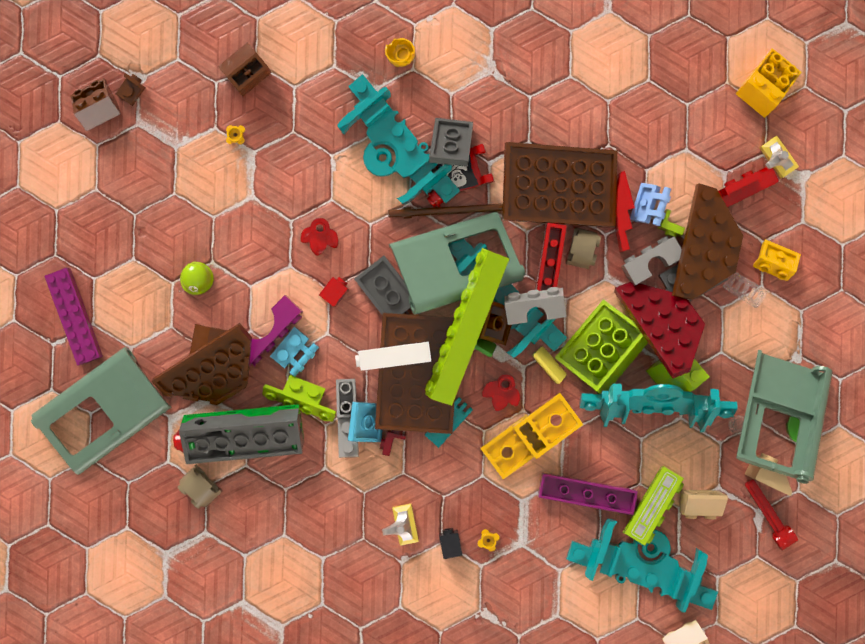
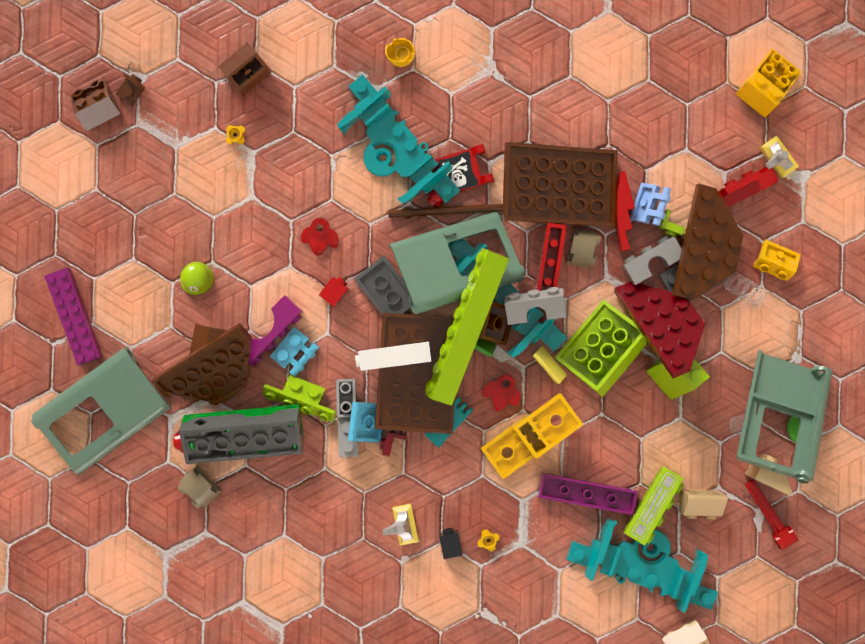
dark grey plate [429,118,473,167] -> none
teal piece [579,384,738,432] -> none

